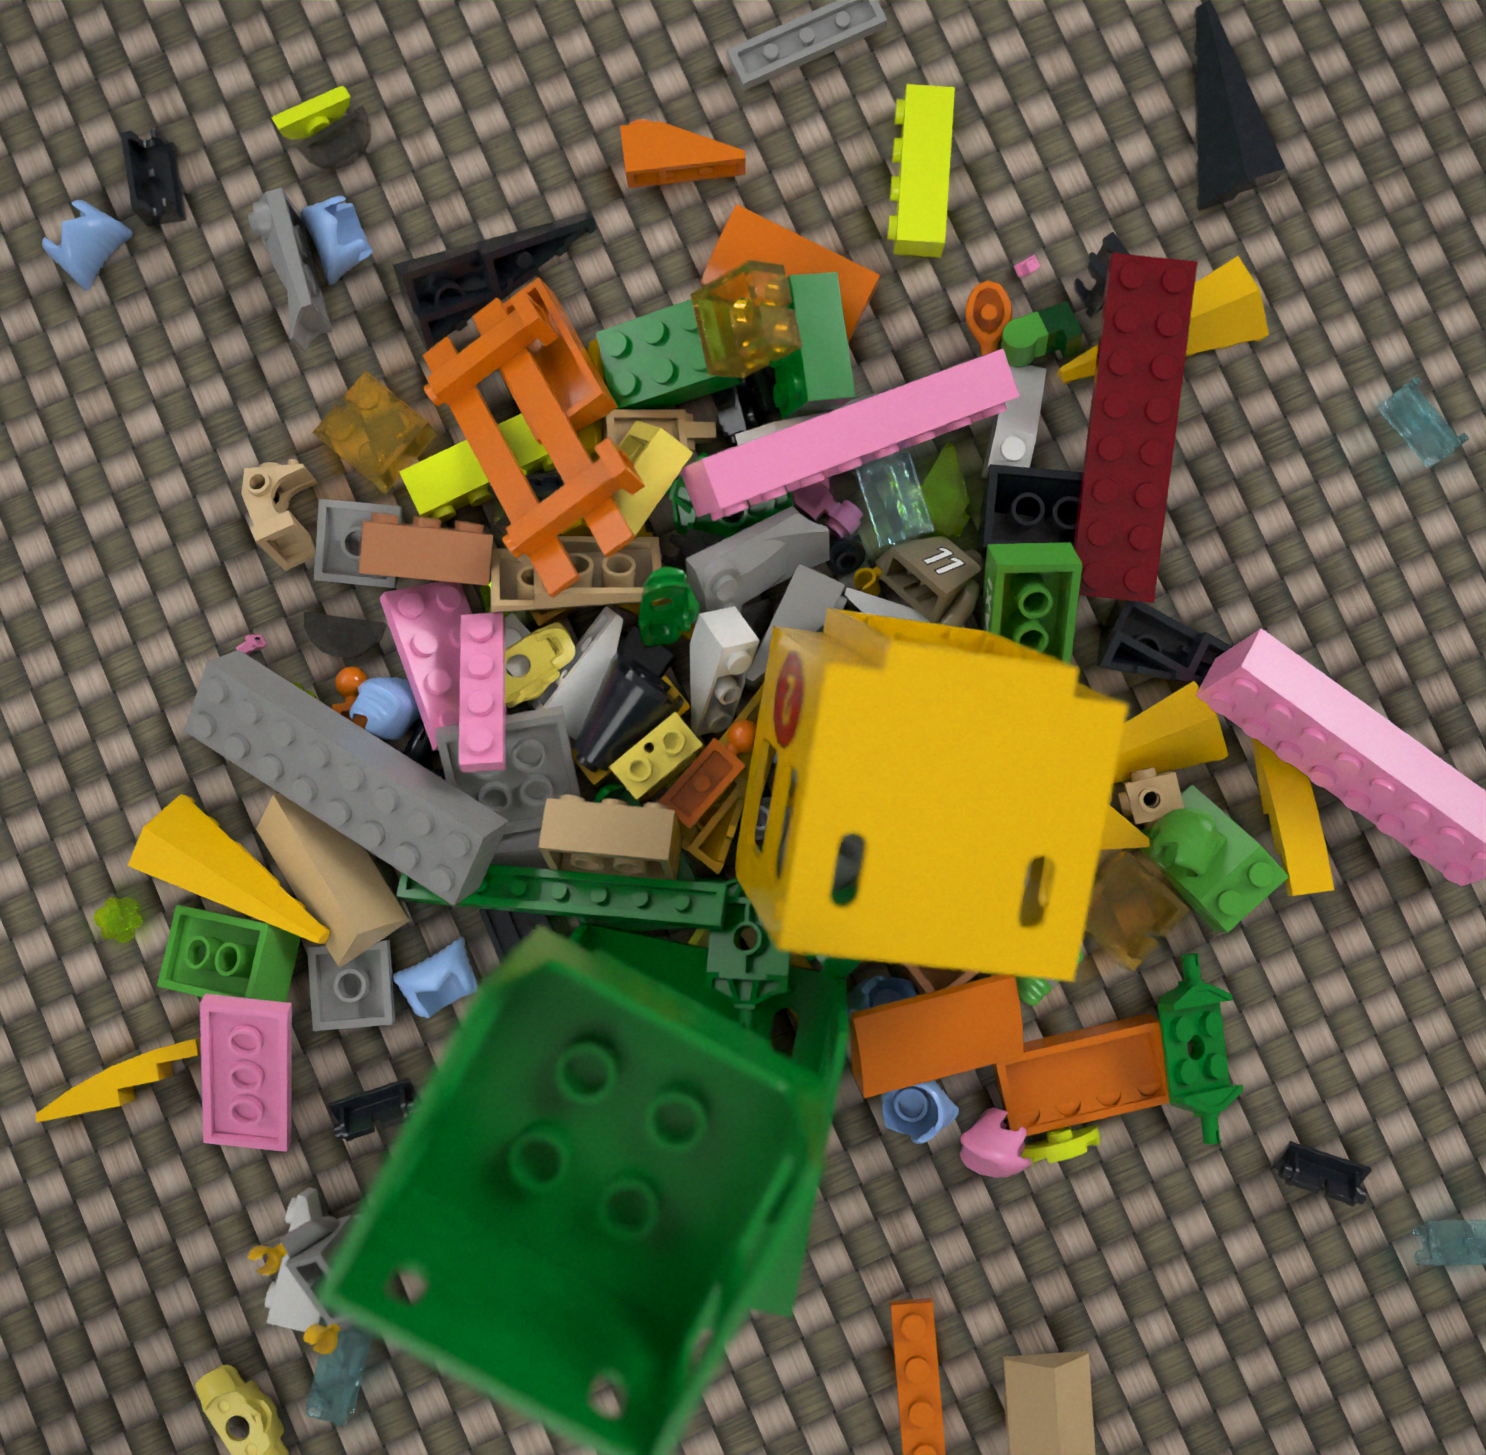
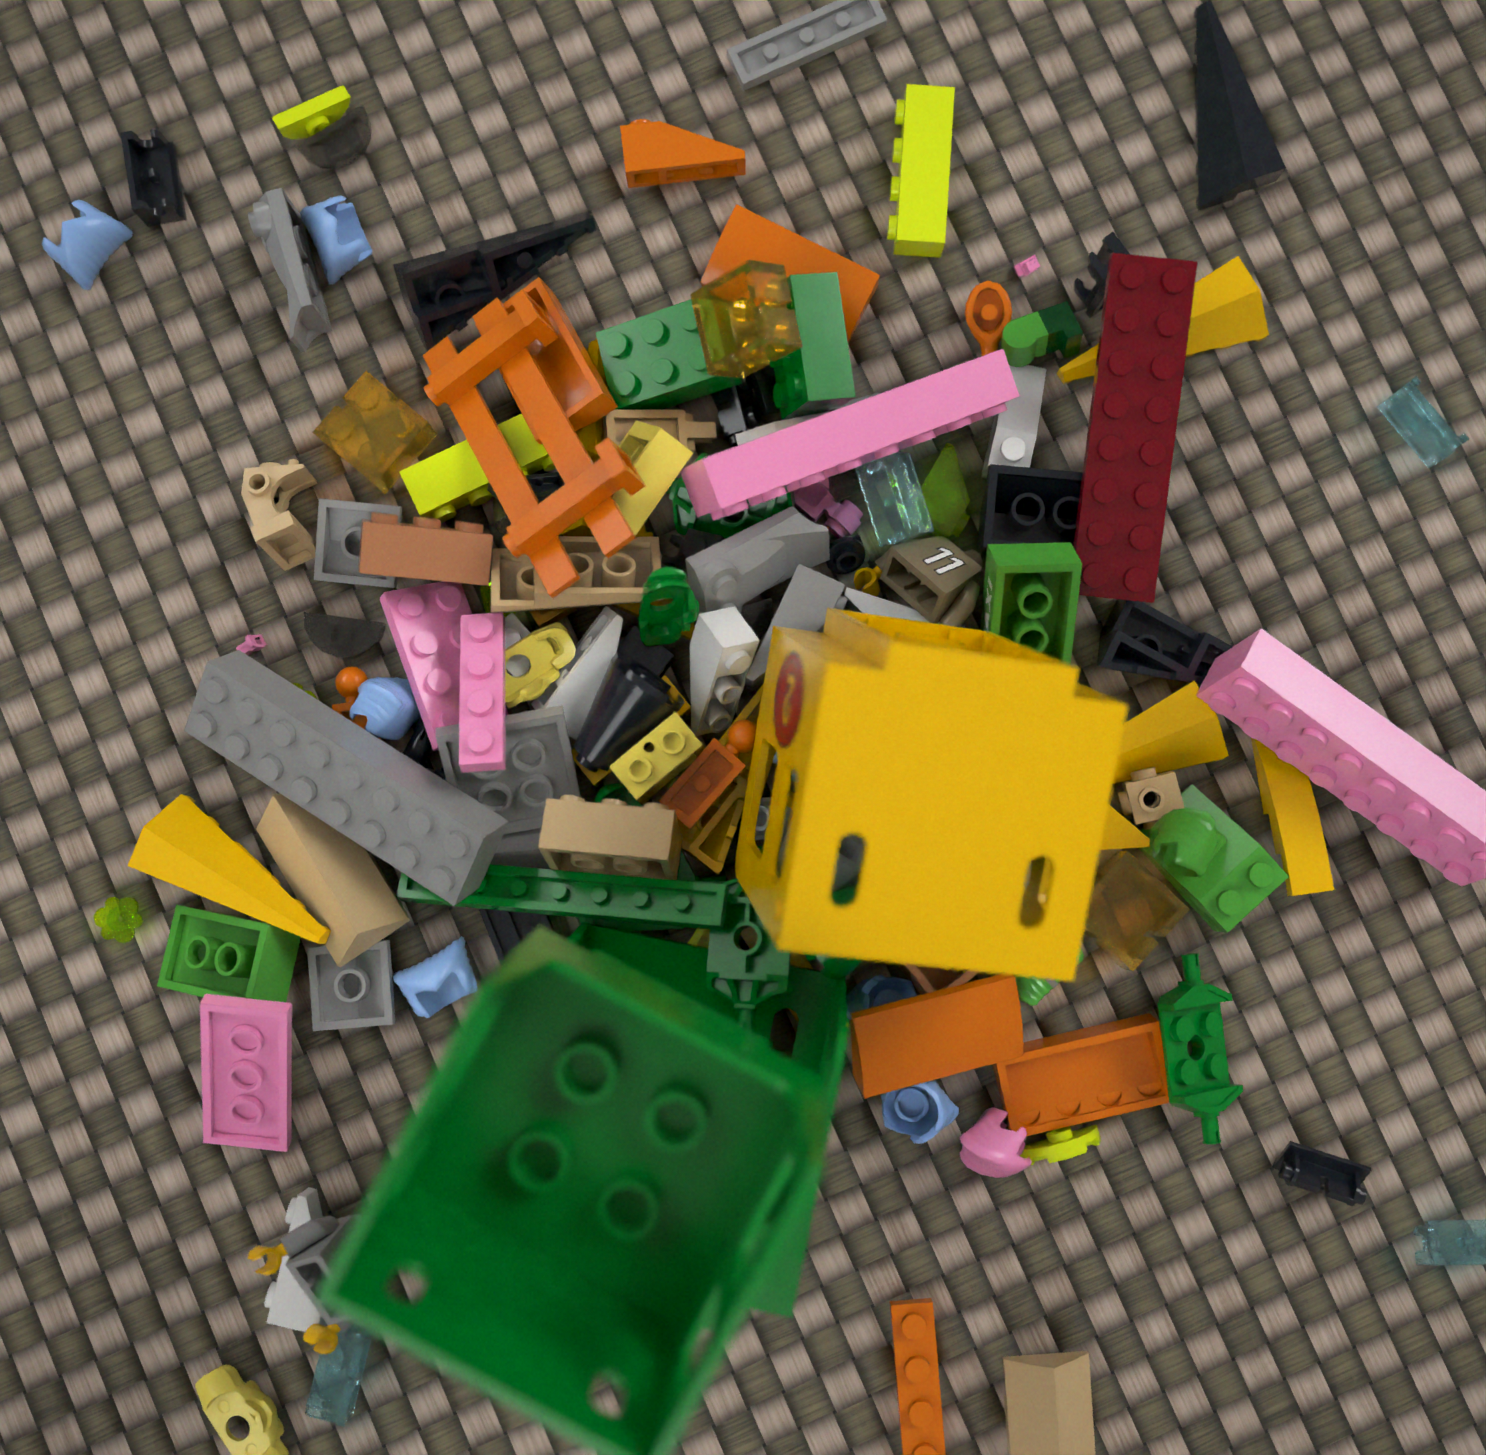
yellow slope [35,1037,201,1123] -> none
black hinge [328,1077,421,1142] -> none

